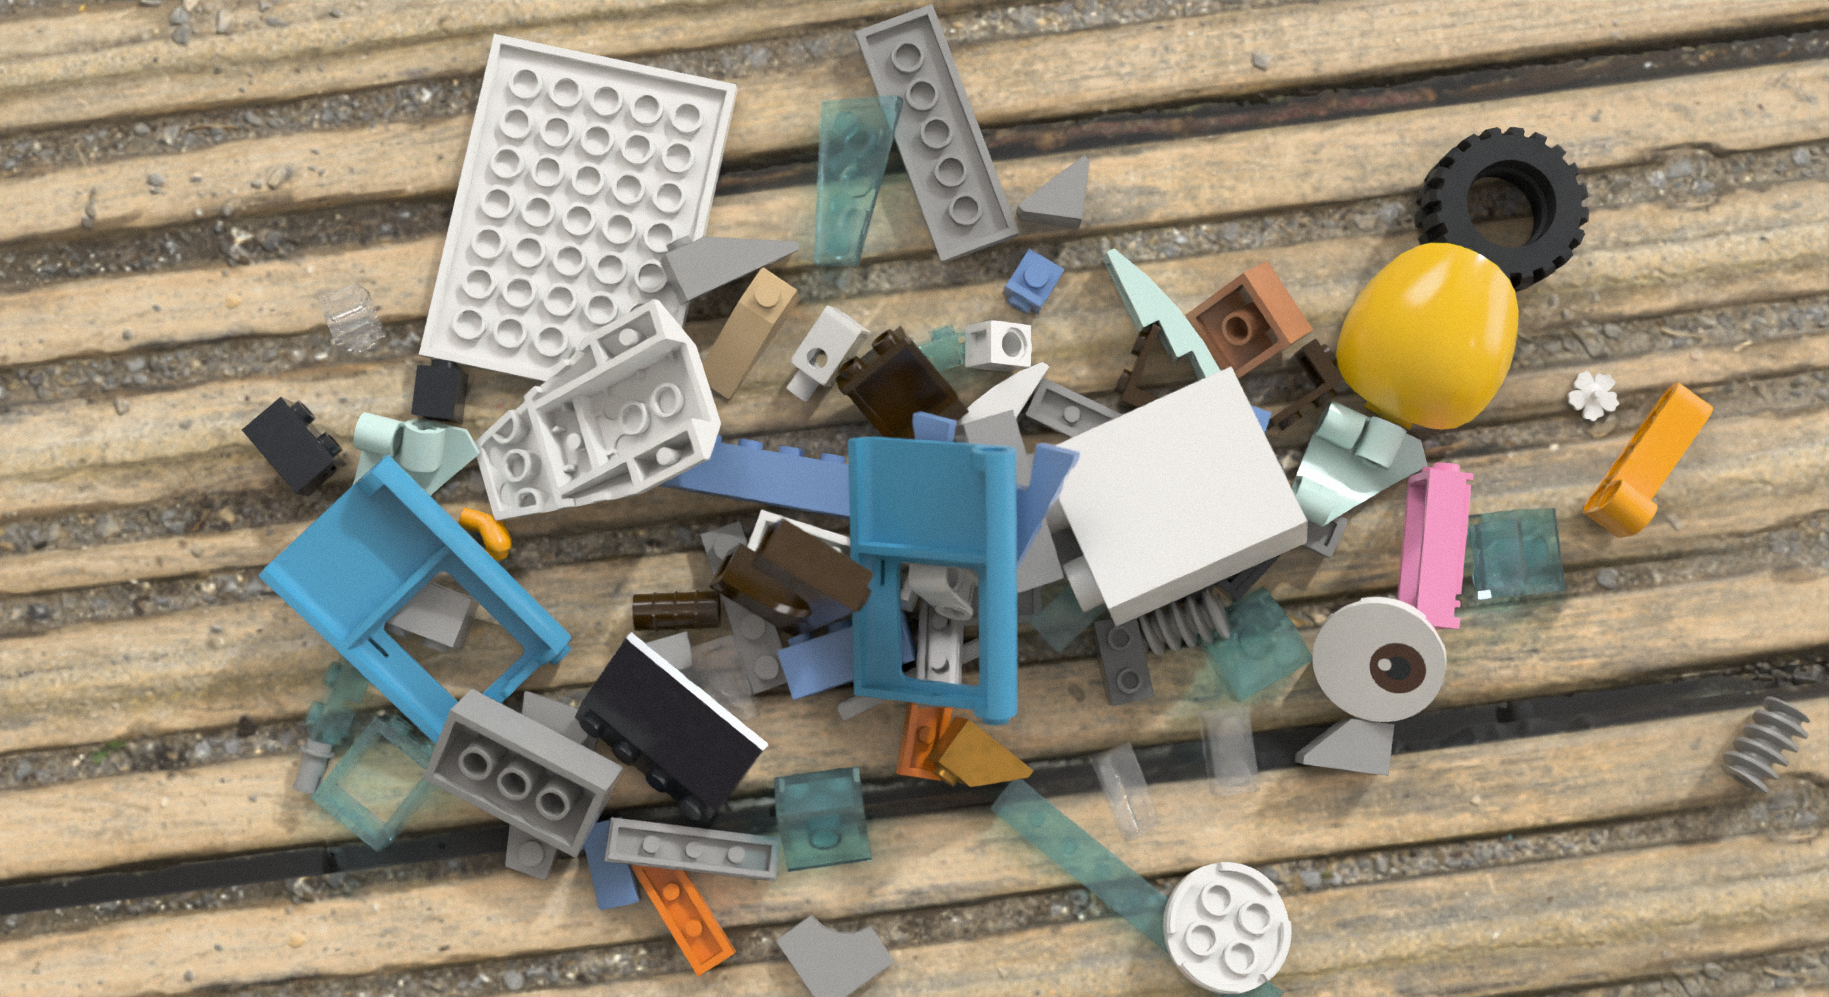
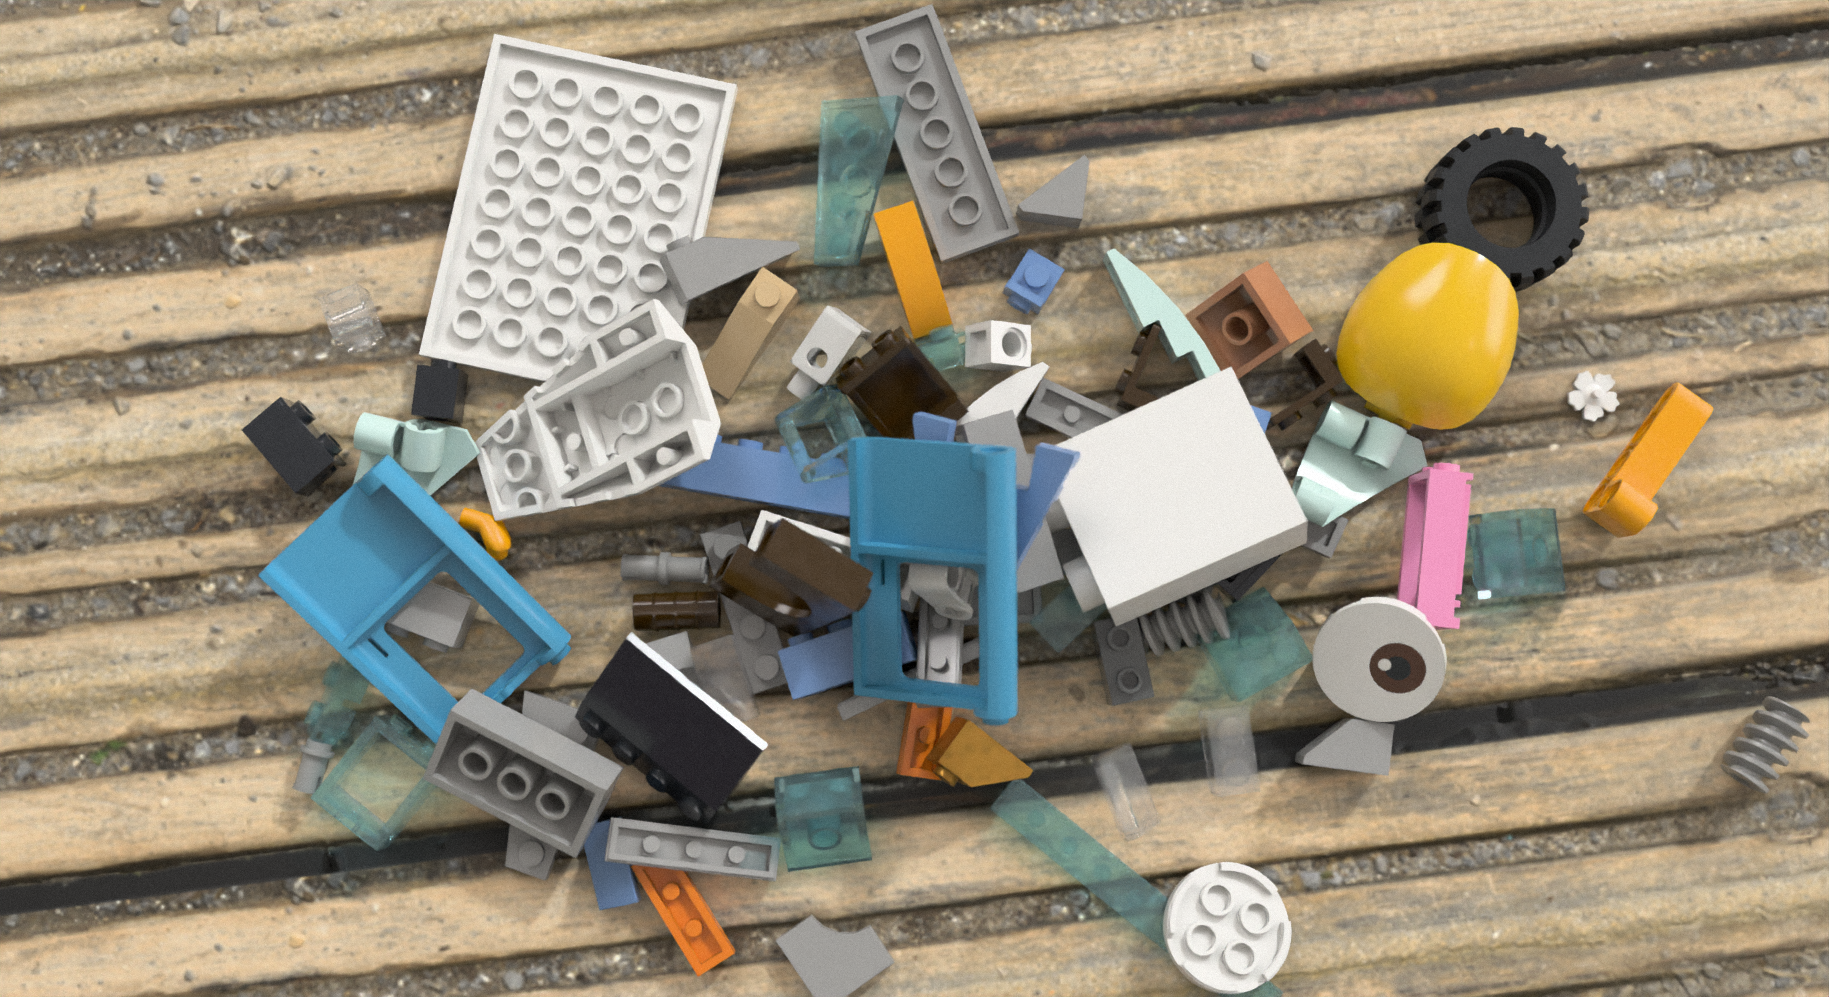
none -> light grey pin [621,552,709,585]
none -> clear light blue tile [775,384,866,483]
none -> light orange slope [873,201,953,340]

